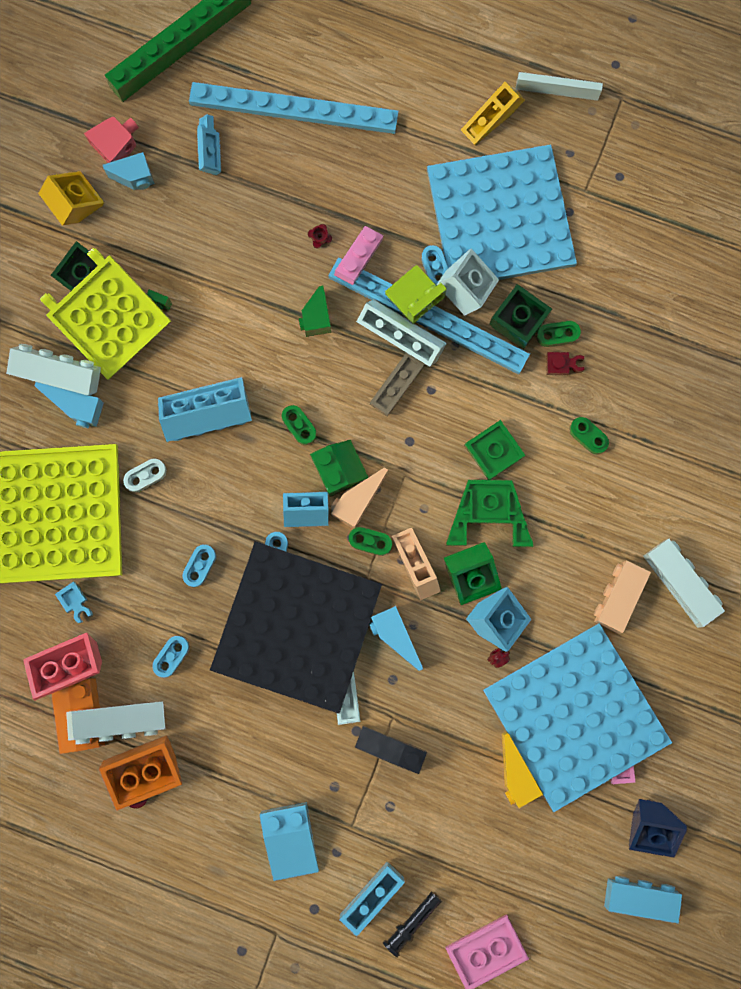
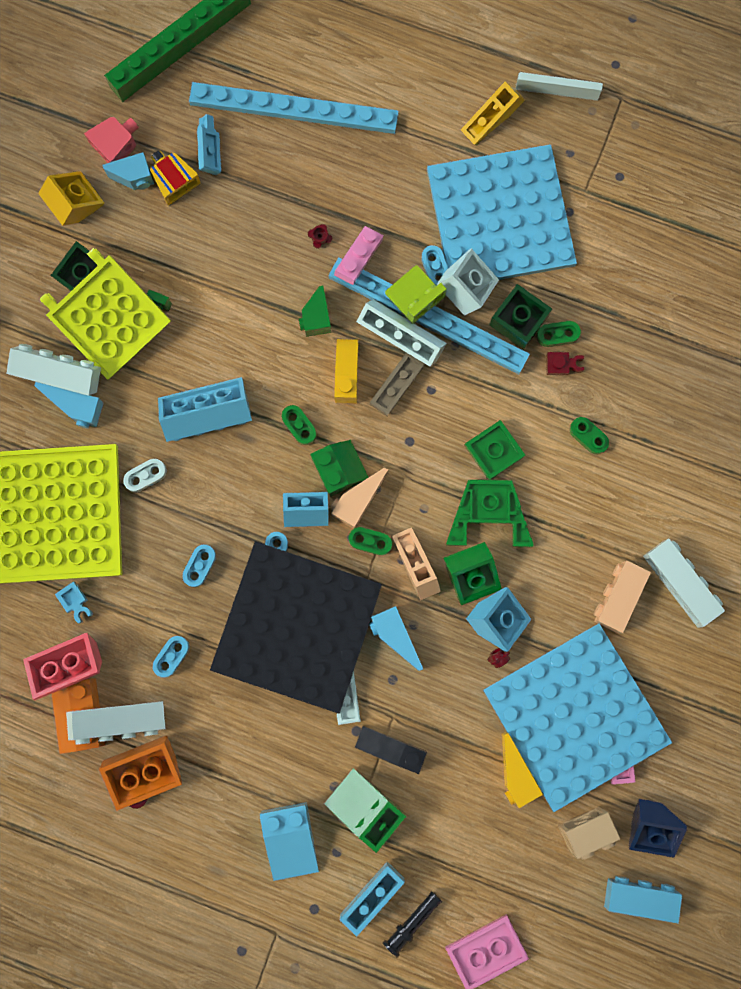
none -> torso [150,151,201,206]
none -> slope [324,768,406,853]
none -> yellow slope [334,339,358,404]
none -> tan brick [558,807,620,860]

